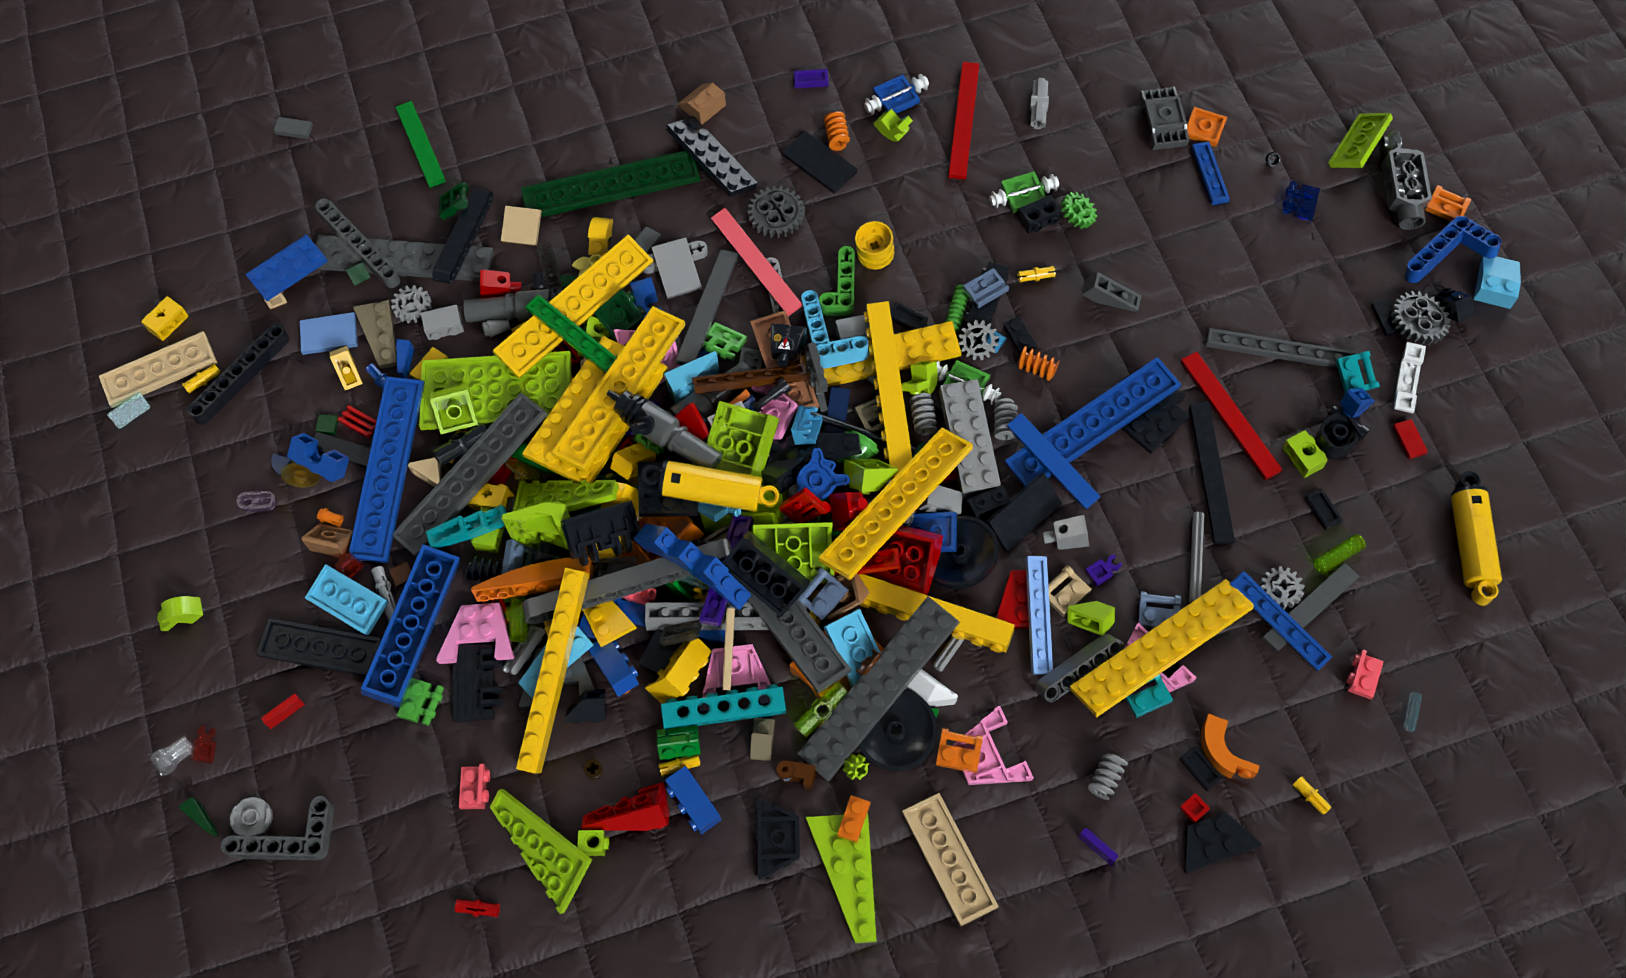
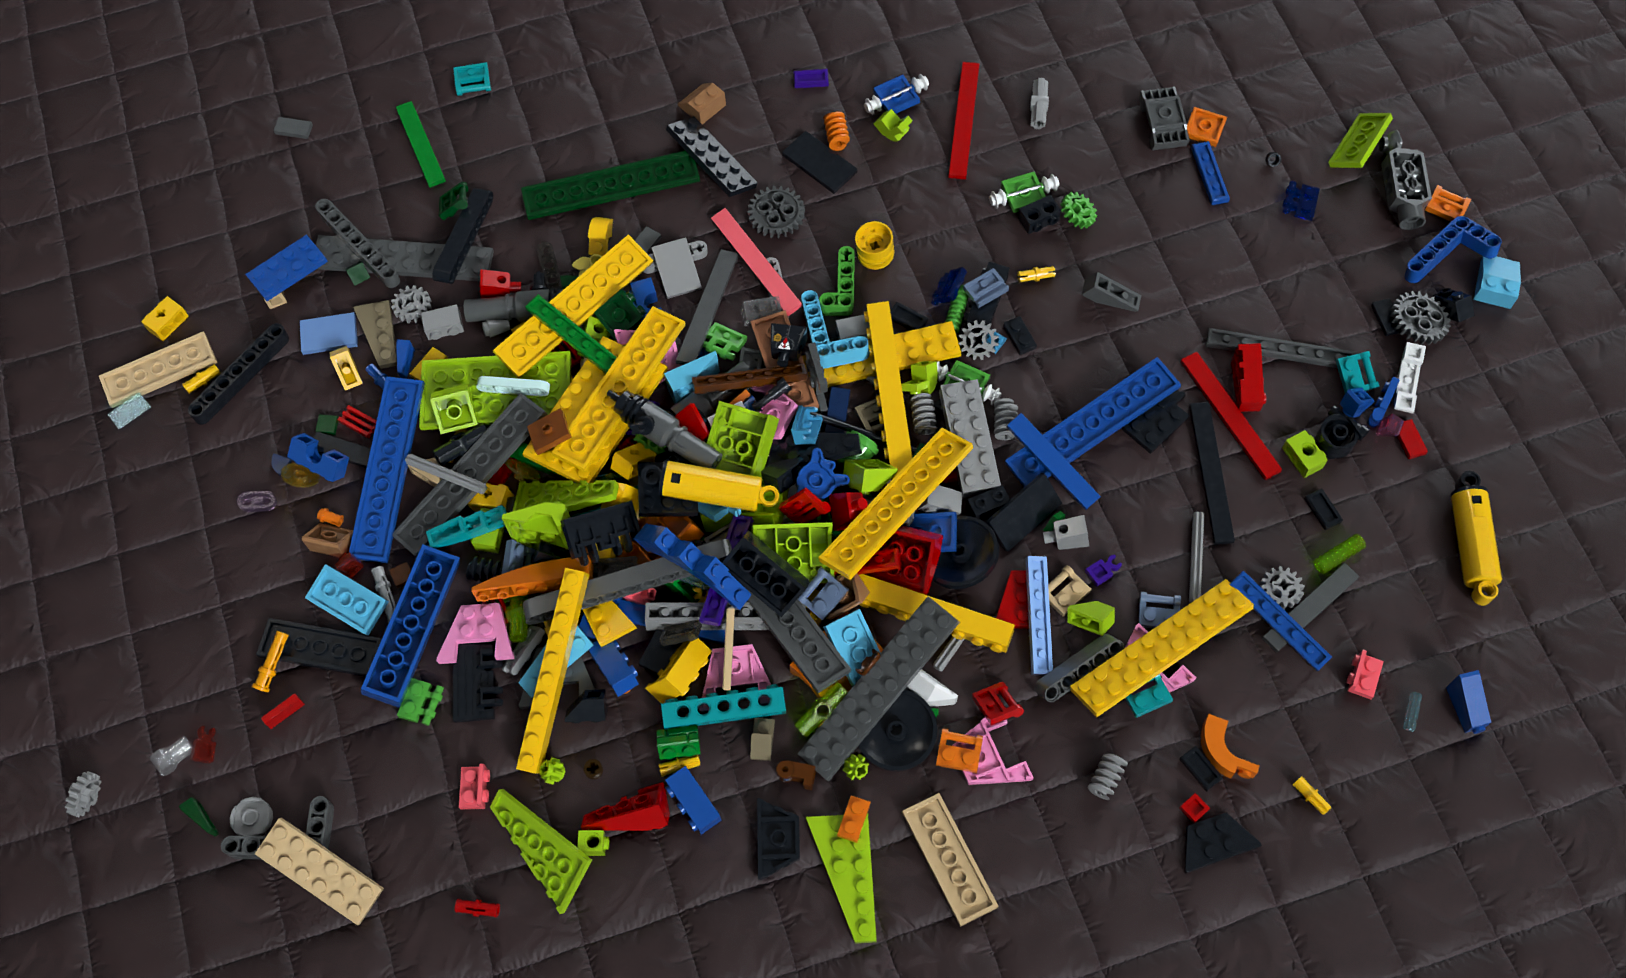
lime brick [157,596,203,631] -> none
tan tile [501,206,541,246] -> none
orange piece [1018,346,1060,381] -> none
dark purple tile [1078,828,1118,866] -> none
none -> light grey gear [65,771,101,817]
none -> light orange pin [251,631,289,692]
none -> tan plate [255,817,384,925]
none -> light grey axle [405,454,487,494]
none -> teal plate [453,62,492,96]
none -> light aqua beam [476,376,550,396]
none -> dark orange plate [527,408,572,455]
none -> lime gear [539,757,565,785]
none -> clear slope [740,296,782,326]
none -> clear blue plate [931,267,967,306]
none -> red plate [972,682,1024,725]
none -> green tile [1043,511,1066,532]
none -> red wedge [1231,343,1266,412]
none -> blue hinge [1368,376,1400,428]
none -> clear pink slope [1376,414,1404,436]
none -> slope [1446,670,1491,734]

